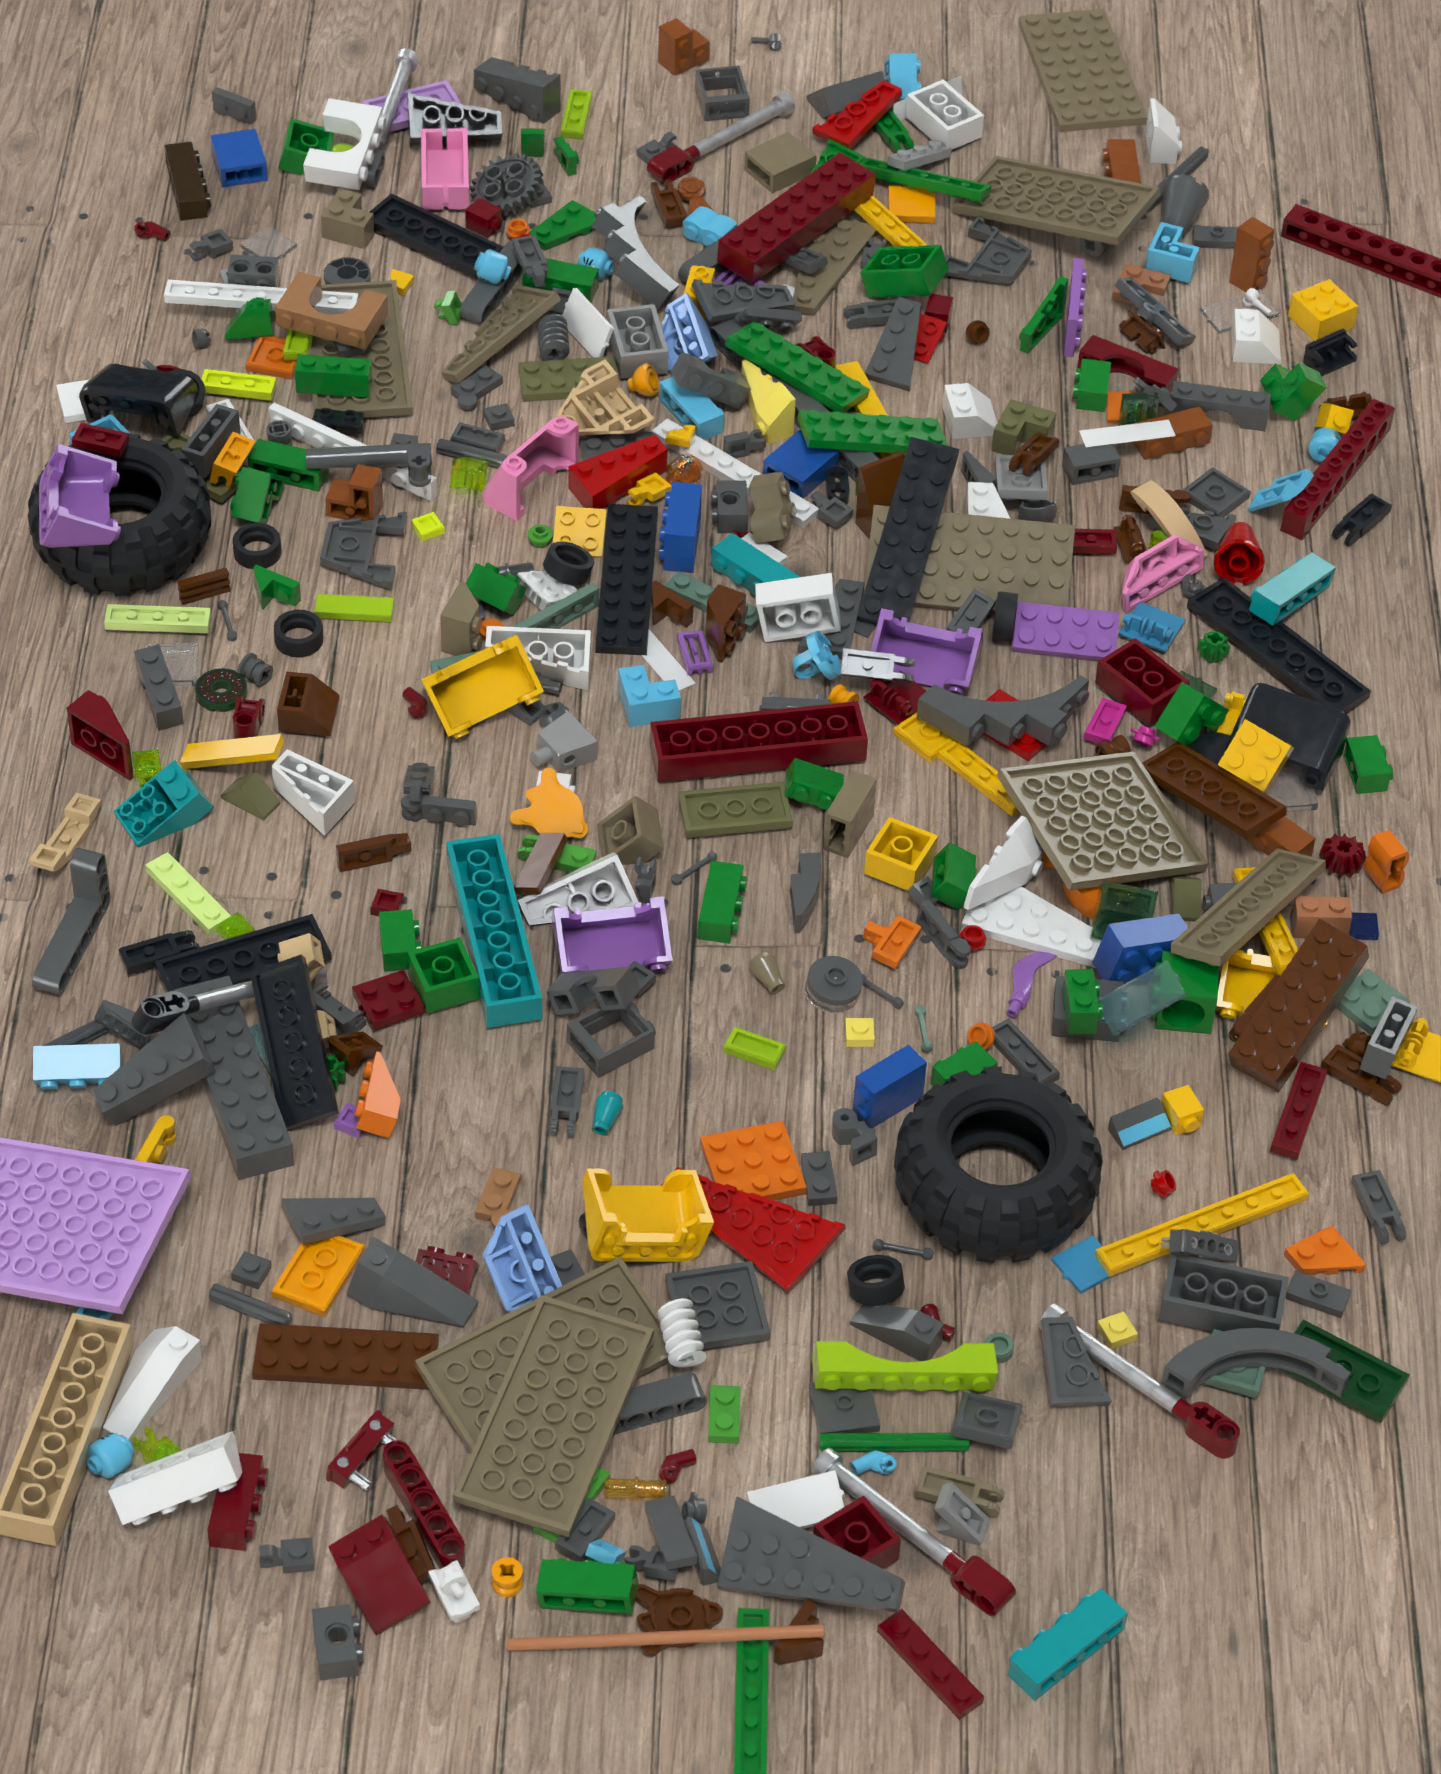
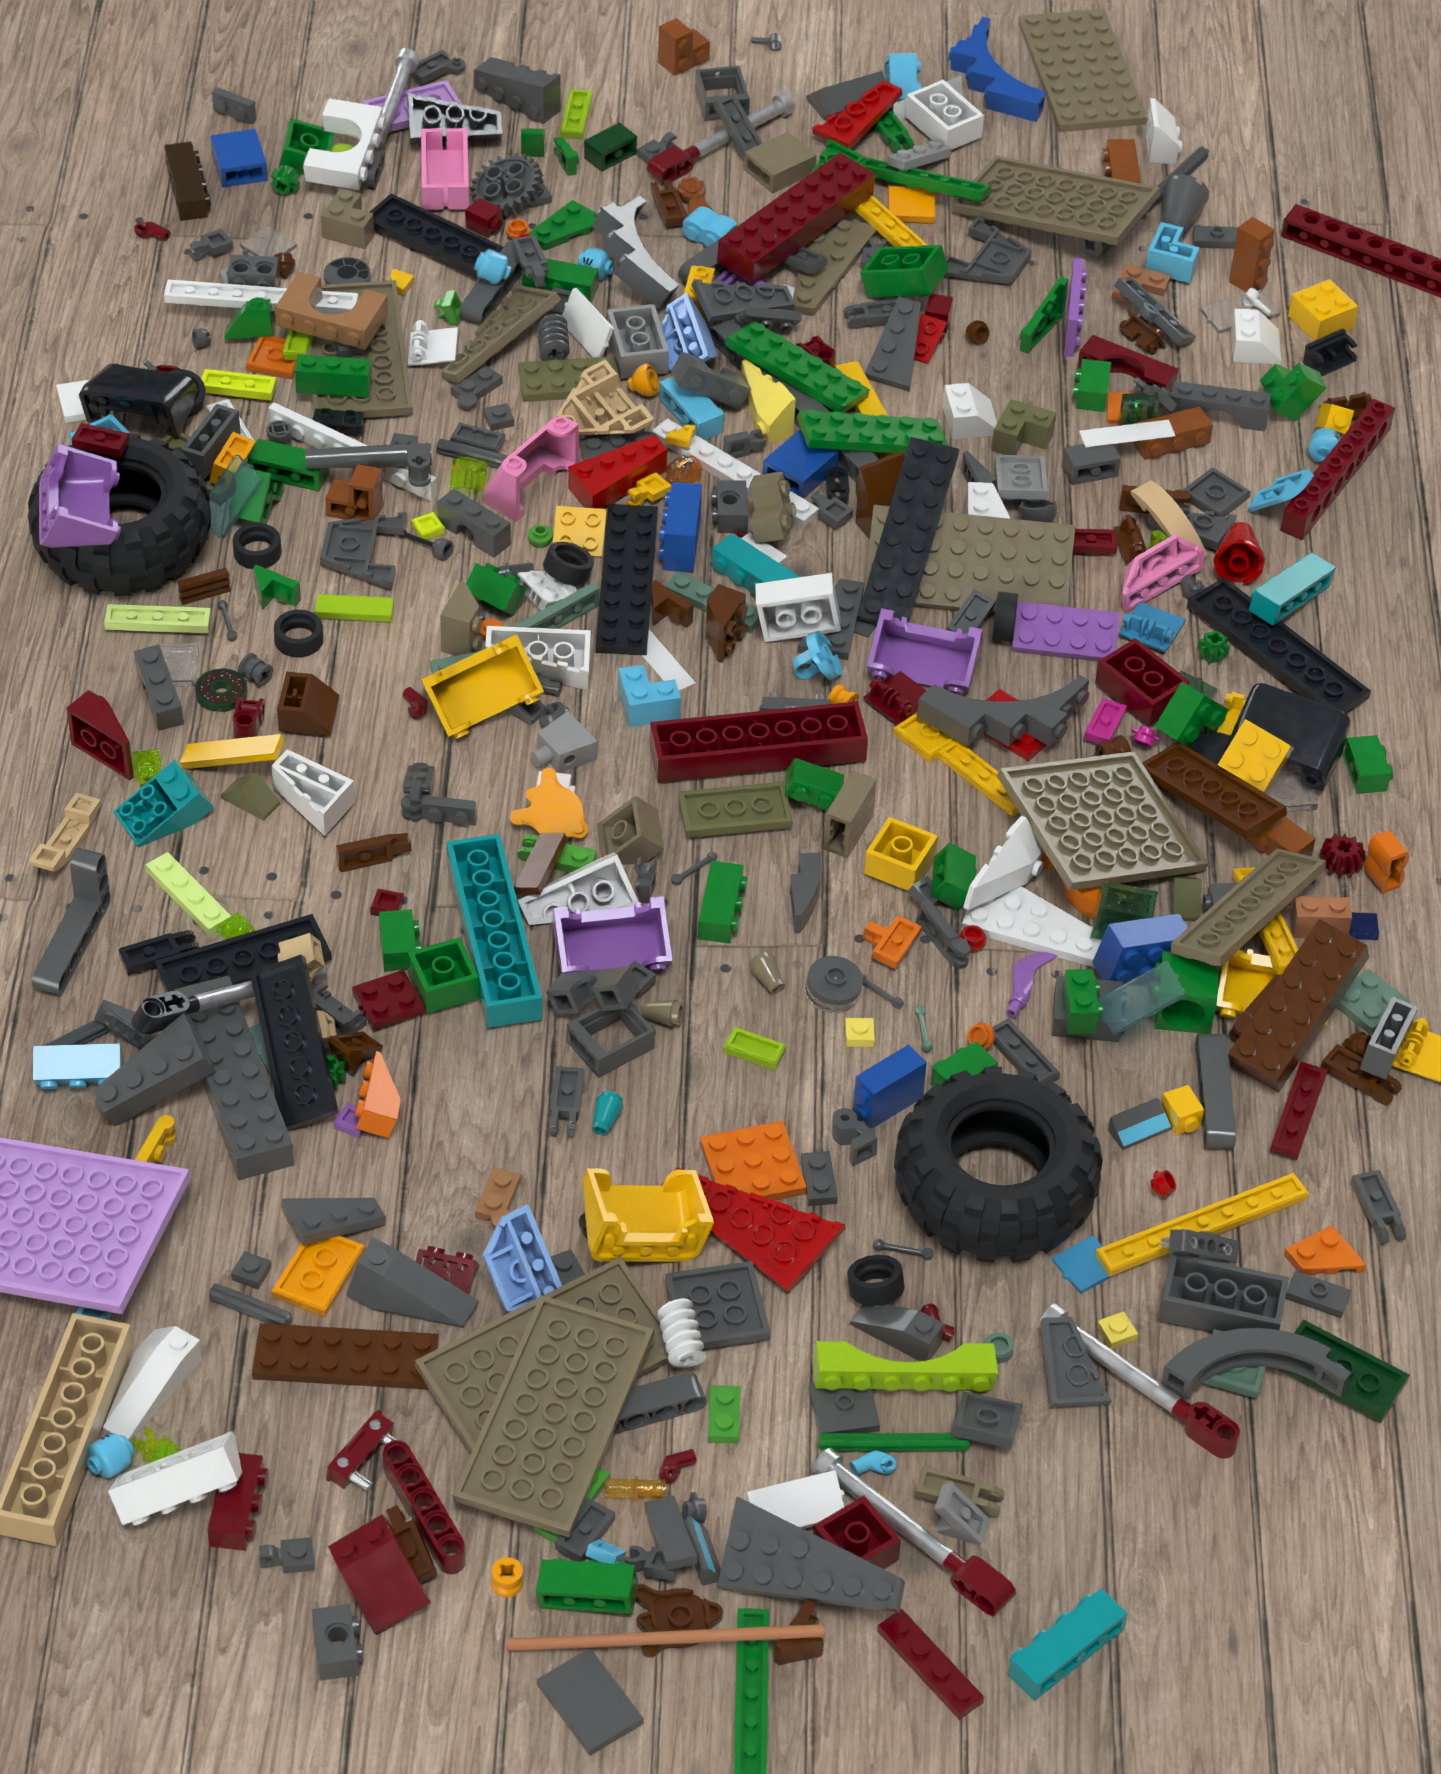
white hips [428,1560,480,1623] -> none
medium lavender tile [677,630,713,675] -> none
hinge [840,648,916,683] -> none
reddish brown hinge [1008,433,1059,476] -> none
black hinge [1332,493,1392,546] -> none
none -> clear light blue piece [209,454,263,539]
none -> green gear [270,165,300,195]
none -> reddish brown plate [274,252,296,278]
none -> dark grey hinge [398,530,454,560]
none -> white hinge [408,320,458,366]
none -> dark grey hinge [409,50,466,85]
none -> dark grey arch [437,489,511,558]
none -> dark grey tile [537,1648,644,1756]
none -> dark green brick [584,122,637,172]
none -> dark tan cone [641,999,684,1027]
none -> dark grey plate [713,94,763,160]
none -> blue arch [948,17,1046,122]
none -> dark grey beam [1195,1033,1236,1148]

